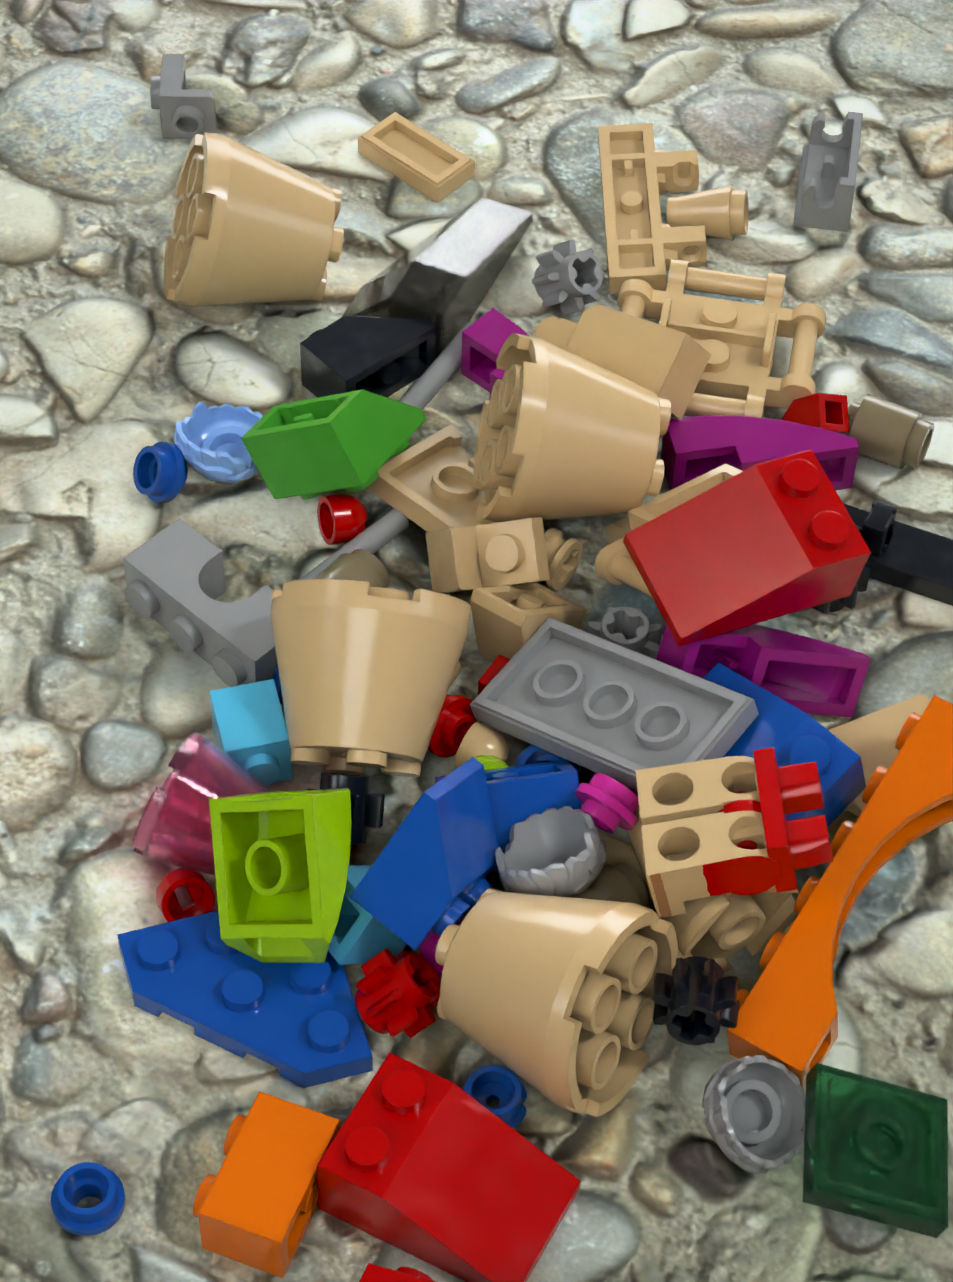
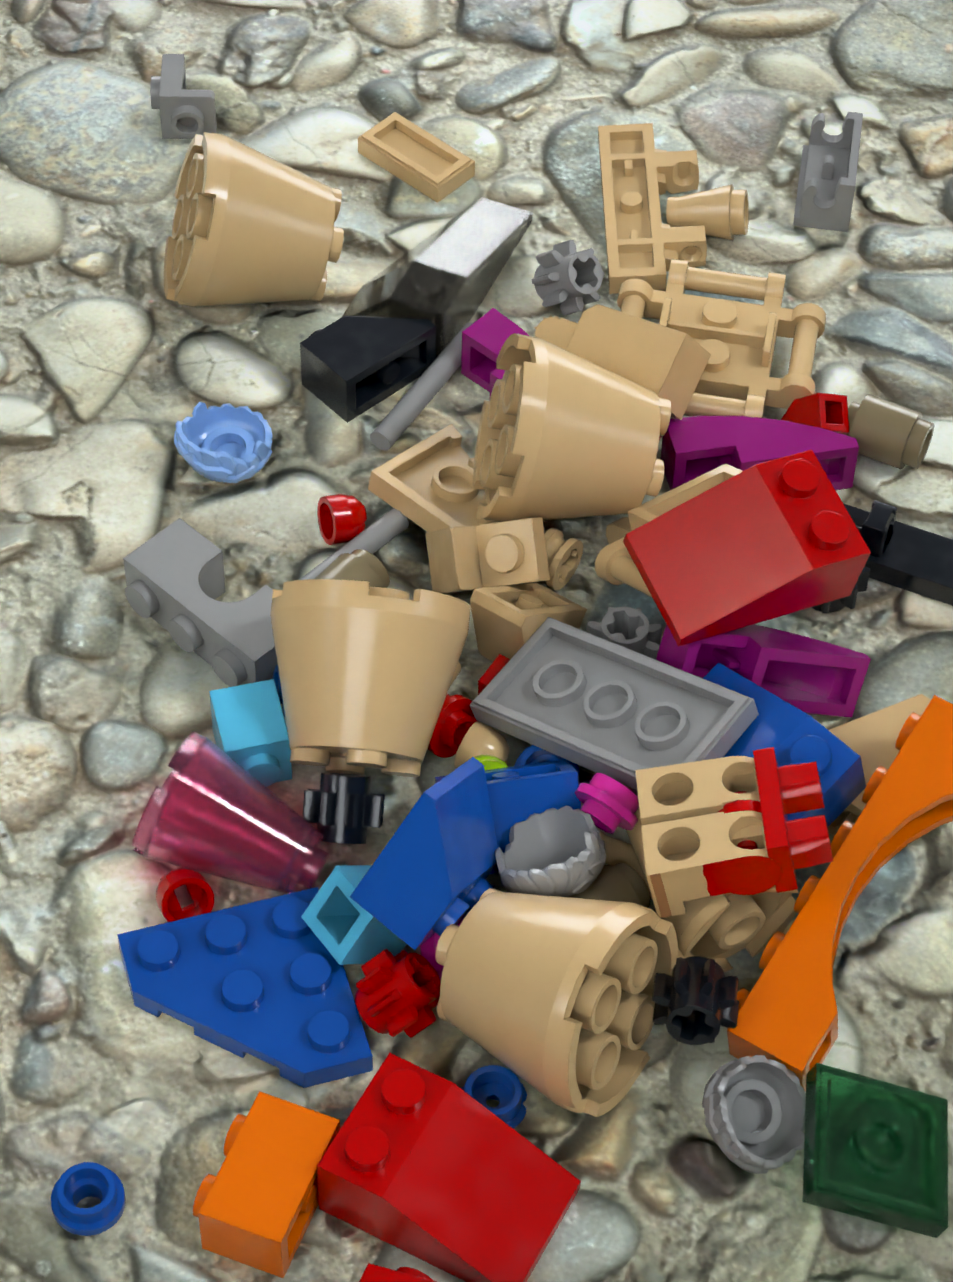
blue plate [133,441,188,503] -> none
lime slope [209,788,352,963] -> none
bright green slope [241,389,426,500] -> none

